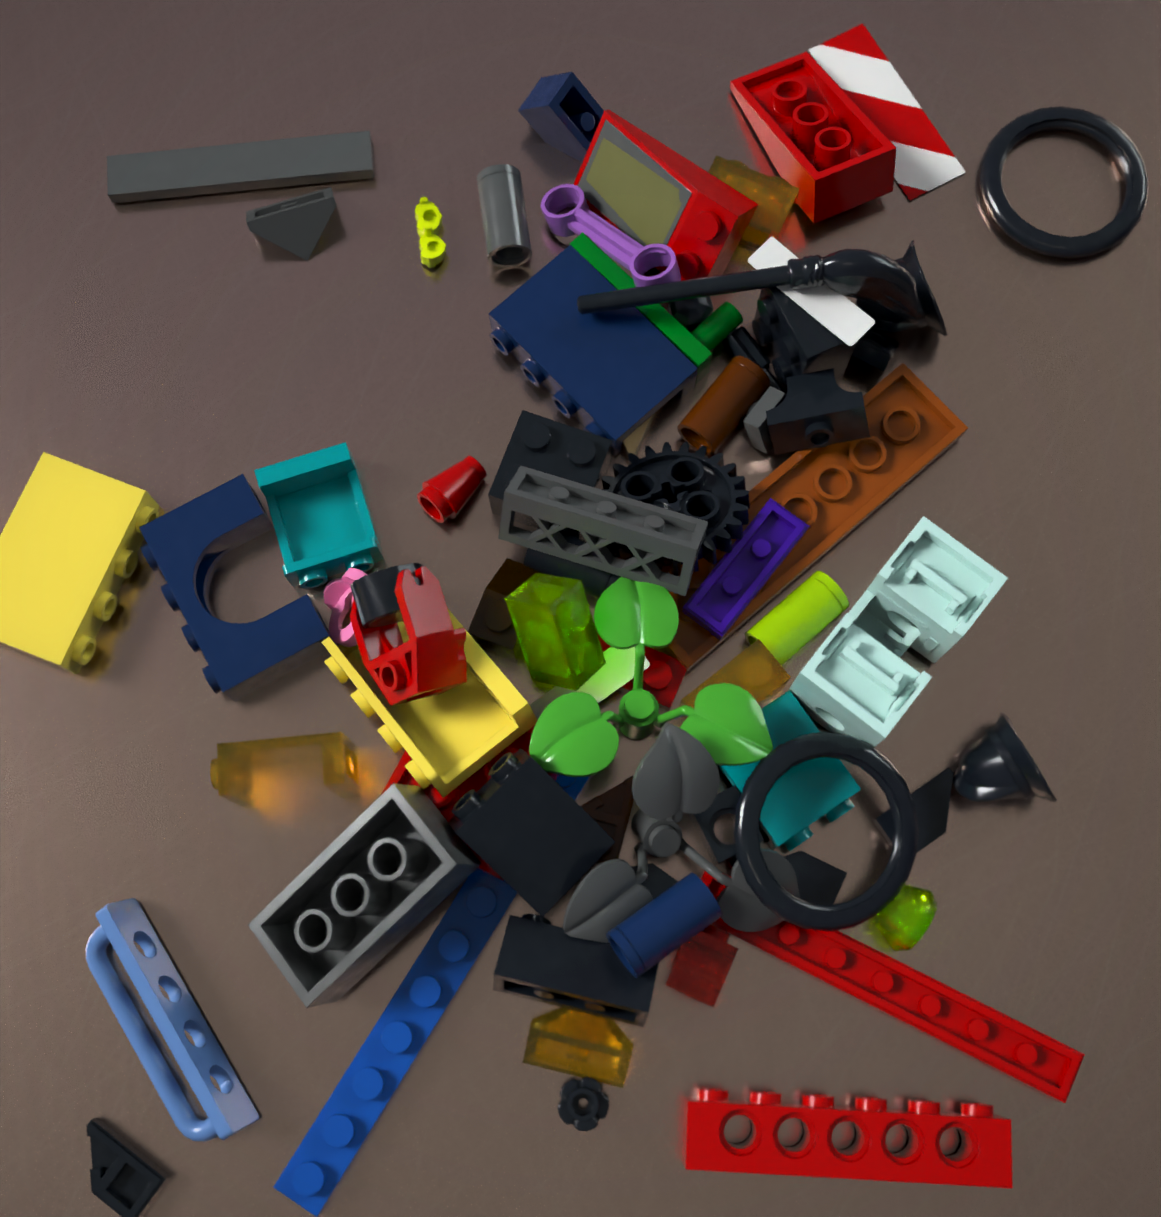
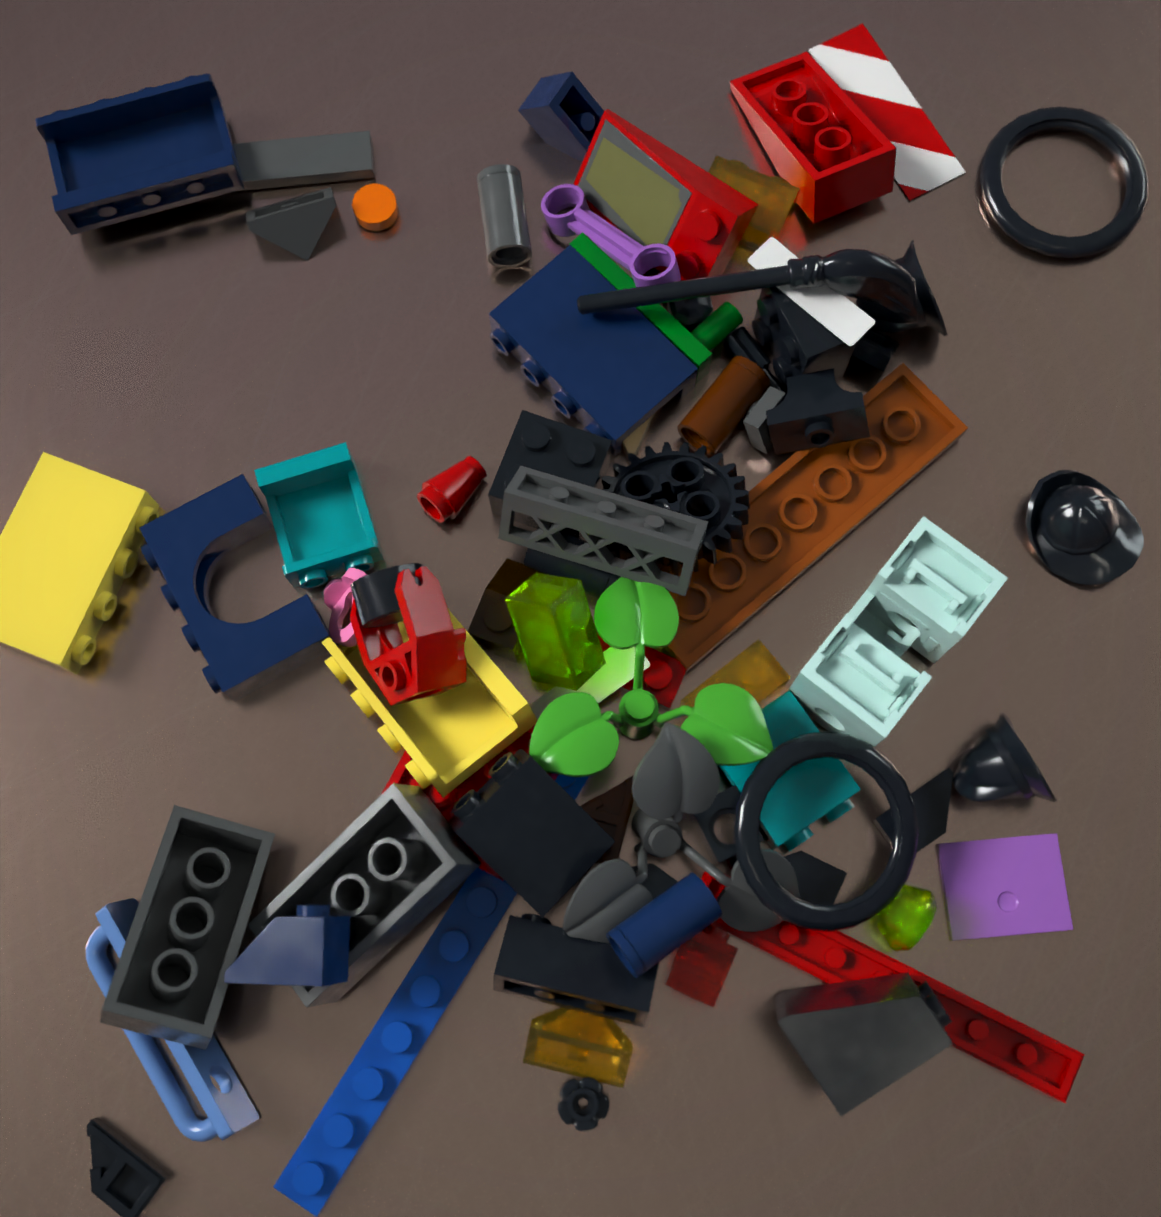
clear yellow panel [210,732,361,808] -> none
neon yellow piece [415,197,446,268] -> none
dark purple tile [682,498,809,641] -> none
red brick [682,1088,1013,1188] -> none
lime pin [745,571,849,670] -> none
none -> dark blue panel [35,73,245,235]
none -> dark grey brick [100,805,275,1050]
none -> dark blue slope [224,905,350,986]
none -> orange tile [352,184,398,231]
none -> black slope [775,972,953,1116]
none -> medium lavender piece [936,833,1073,941]
none -> black hat [1026,470,1144,585]

